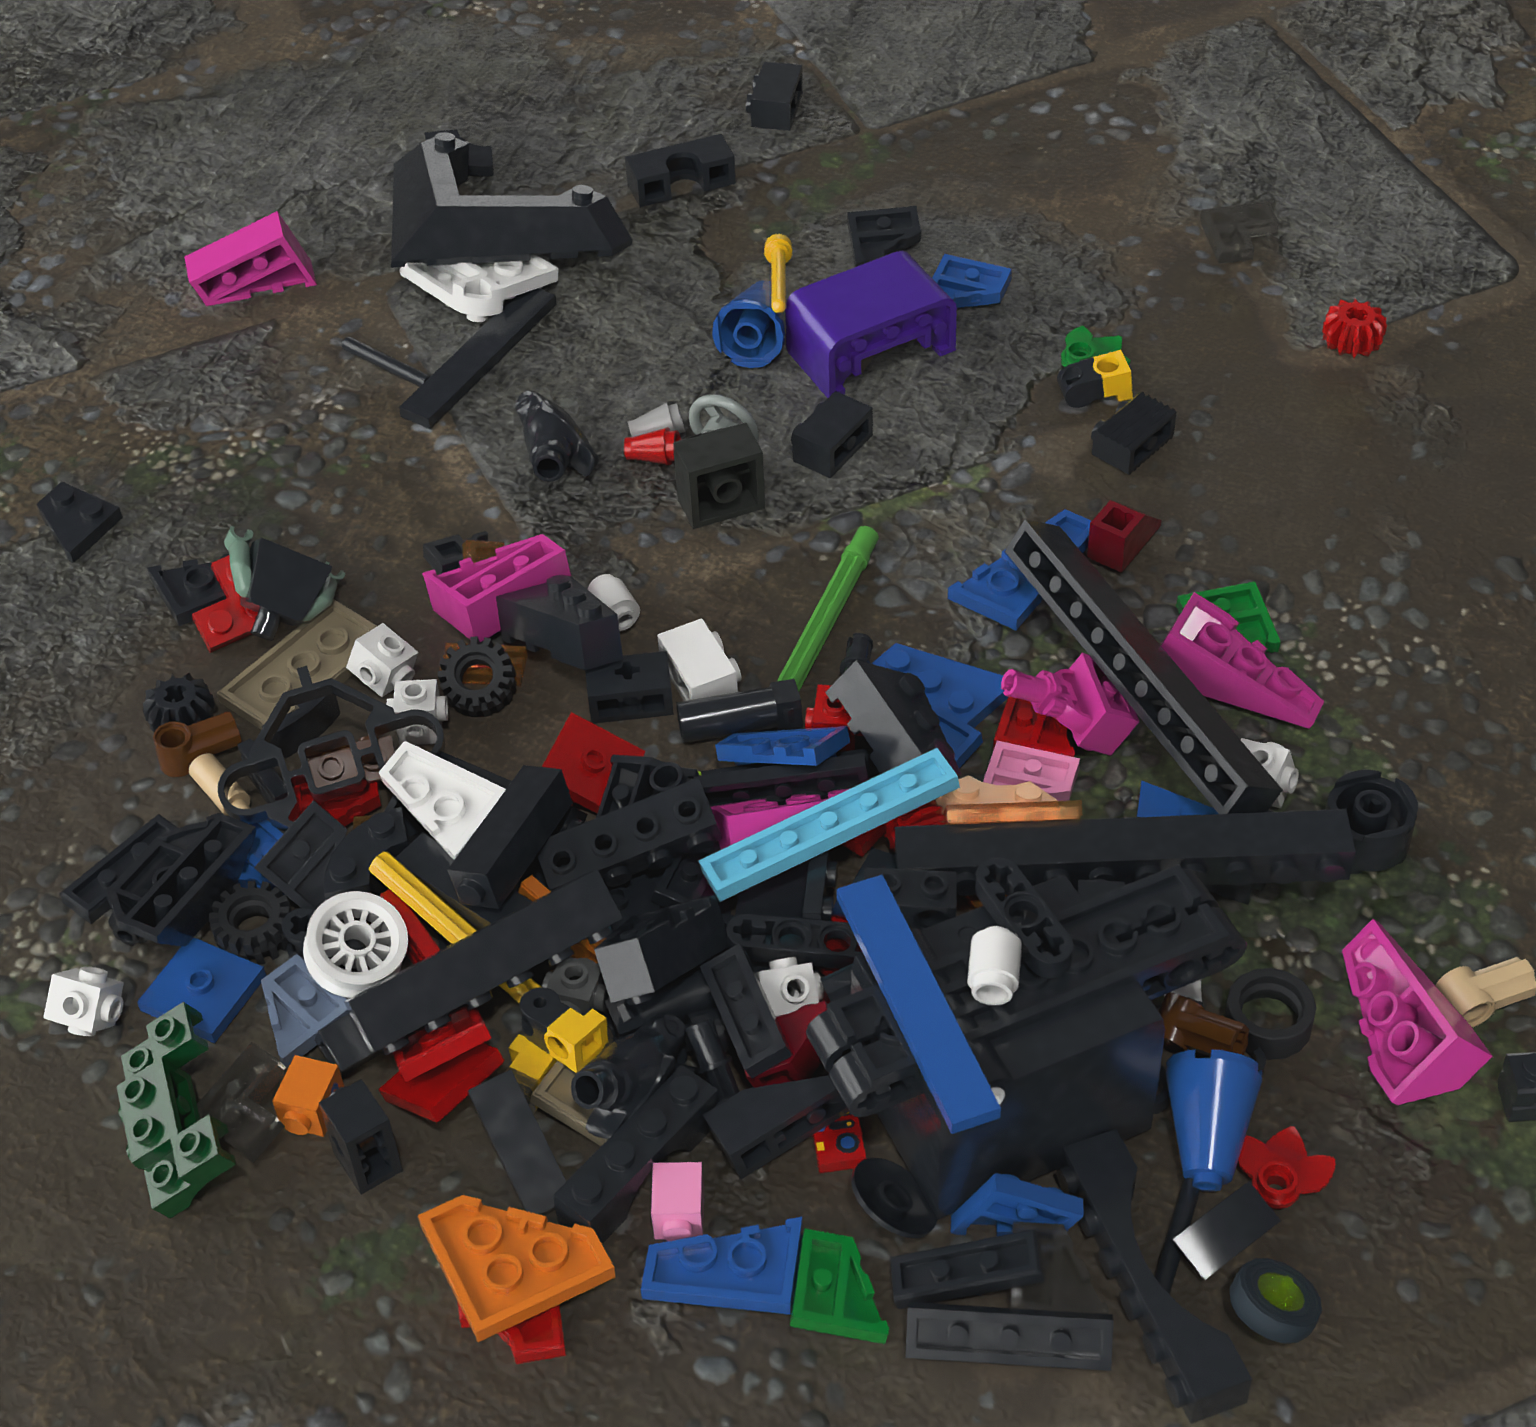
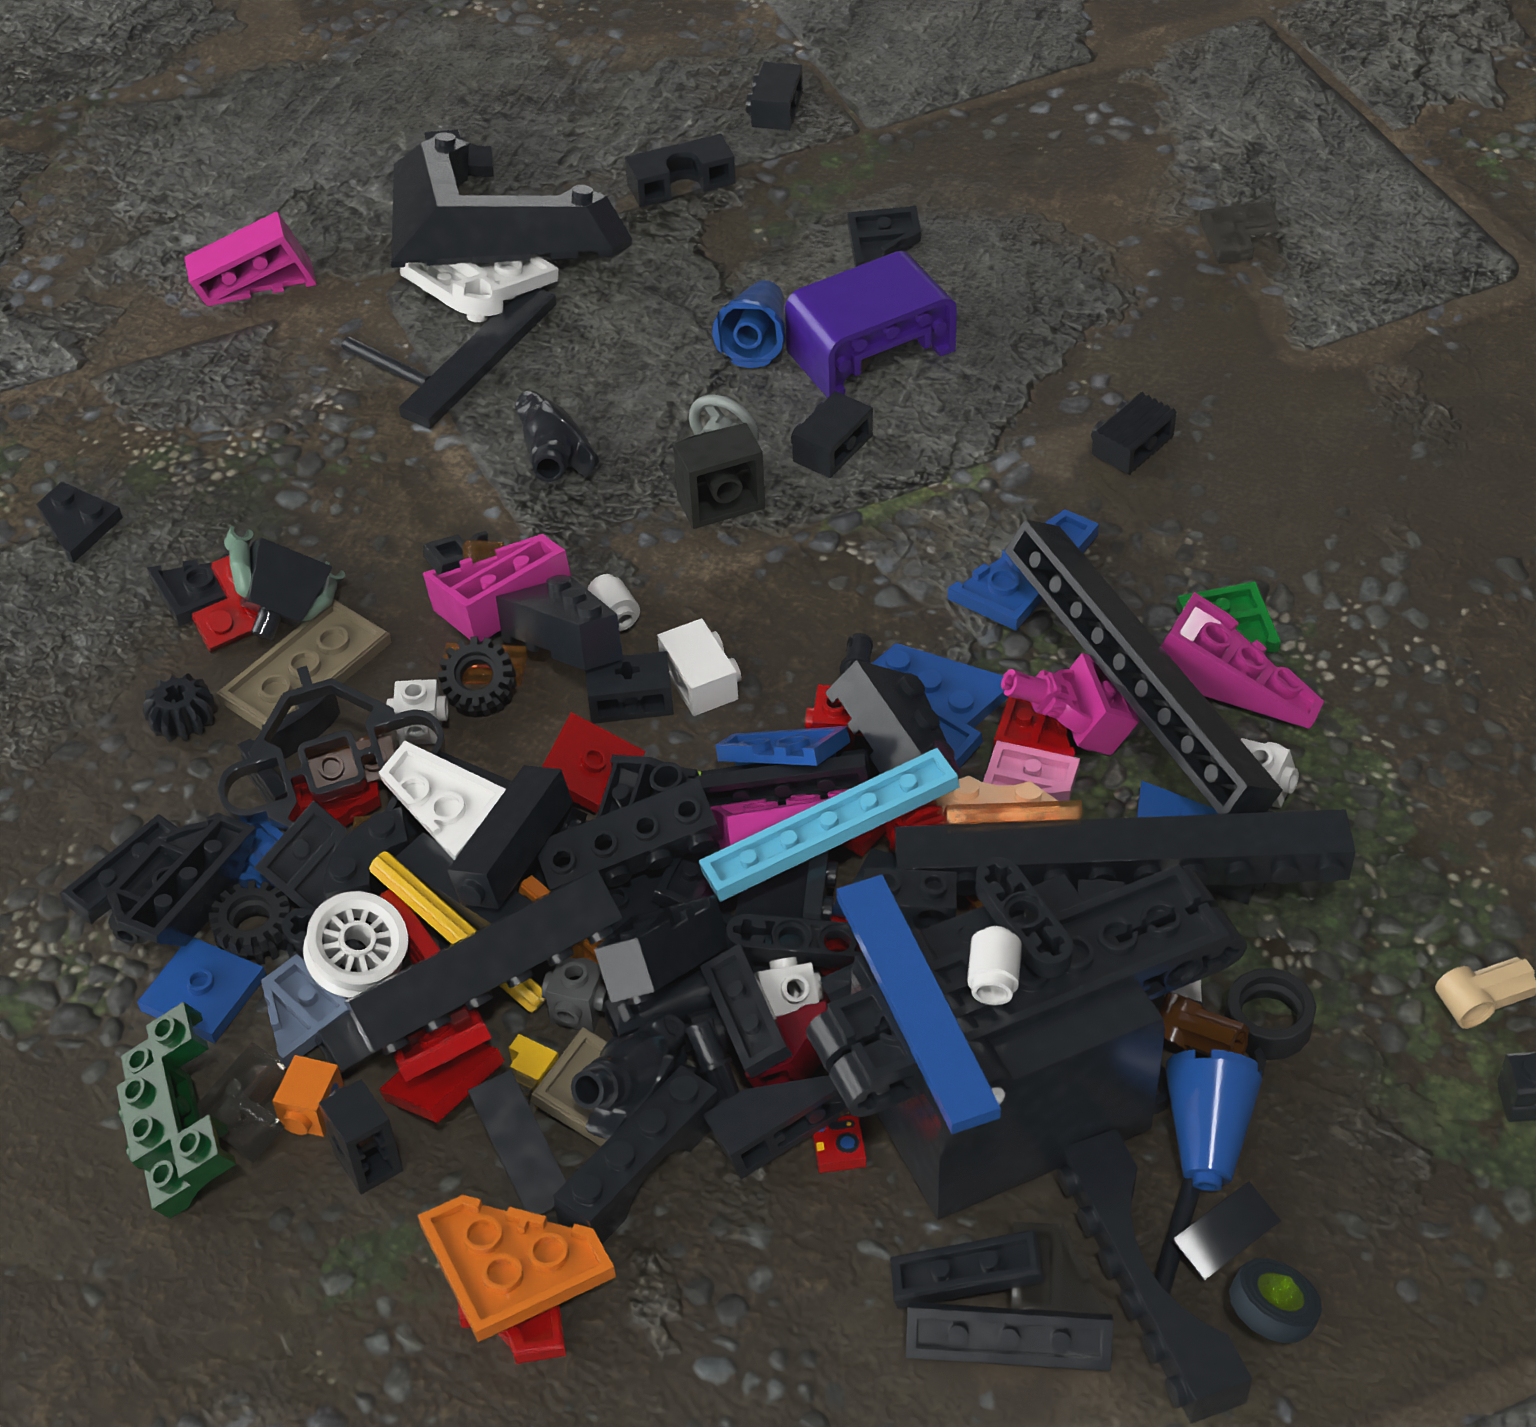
white brick [44,967,124,1036] -> none
reddish brown piece [153,711,242,777] -> none
tan cylinder [189,753,251,817] -> none
white brick [346,623,419,697] -> none
yellow leg [519,987,608,1073] -> none
red cone [624,427,681,465] -> none
light grey cone [628,402,685,437] -> none
blue wing [641,1217,803,1314] -> none
bright pink brick [651,1162,704,1241] -> none
black piece [676,679,803,743] -> none
yellow piece [764,234,792,313] -> none
bright green axle [777,526,879,691] -> none
green wing [789,1228,889,1344] -> none
black dish [851,1158,938,1238] -> none
blue wing [932,254,1012,308] -> none
blue wing [951,1173,1084,1238] -> none
leg [1057,350,1133,408] -> none
green plate [1061,326,1130,367] -> none
dark red slope [1087,500,1162,573] -> none
red plate [1238,1126,1336,1209] -> none
red gear [1322,298,1387,358] -> none
black brick [1325,770,1418,874] -> none
dark pink wedge [1342,919,1493,1105] -> none

